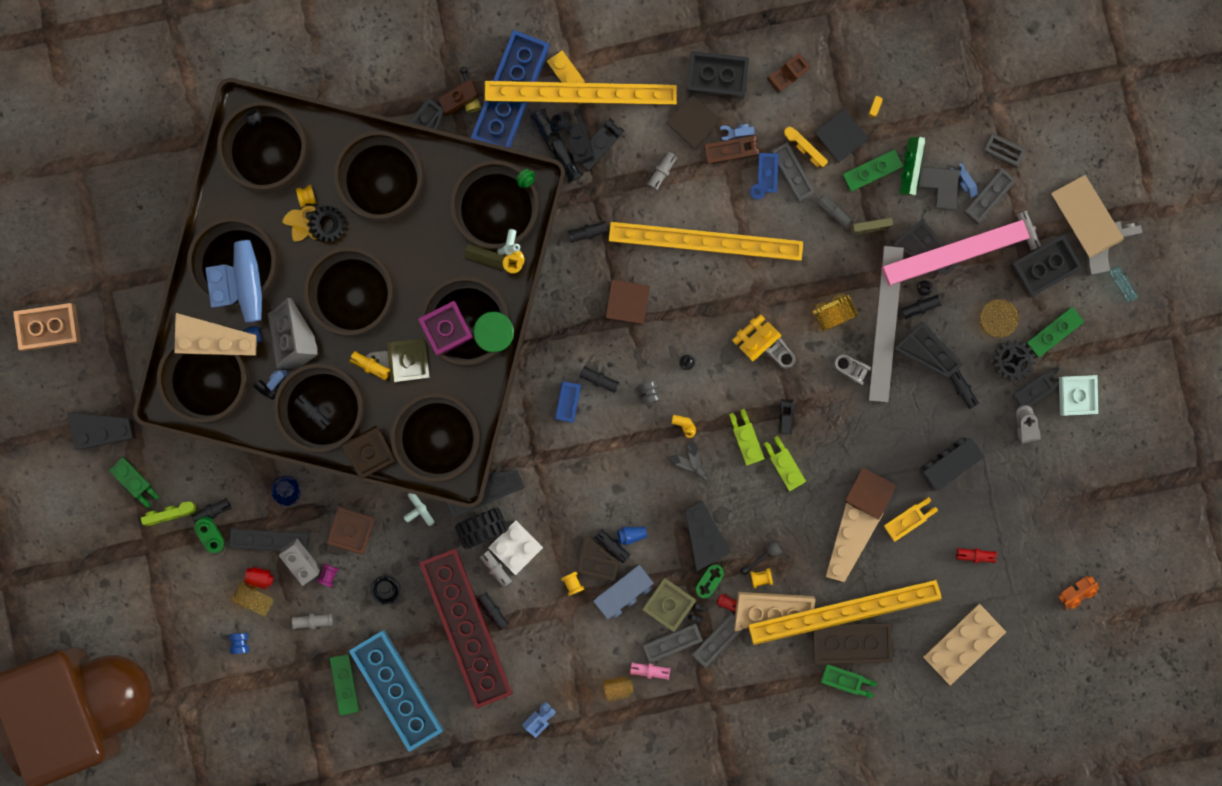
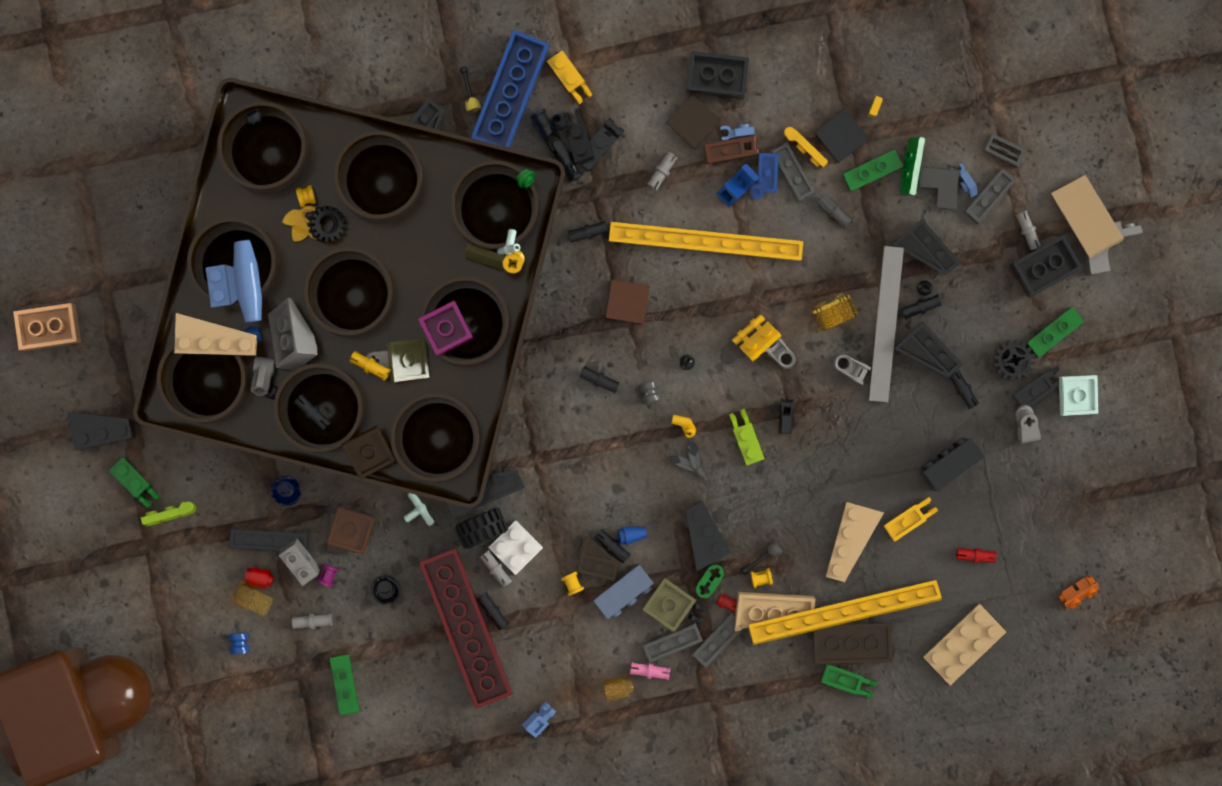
black pin [191,498,232,524] -> none
green plate [194,516,224,553] -> none
medium blue plate [266,370,290,391] -> none
dark azure brick [349,630,444,752] -> none
reddish brown plate [439,79,479,116] -> none
green tile [473,312,514,352] -> none
yellow plate [484,81,677,105] -> none
blue plate [555,381,581,423] -> none
lime hinge [764,436,806,491] -> none
reddish brown slope [767,53,811,94] -> none
reddish brown tile [844,467,897,520] -> none
olive tile [850,218,893,236] -> none
bright pink tile [882,220,1030,286] -> none
clear yellow tile [980,299,1019,338] -> none
clear light blue axle [1110,266,1138,302] -> none
none -> light grey piece [251,357,276,396]
none -> blue brick [716,164,759,207]

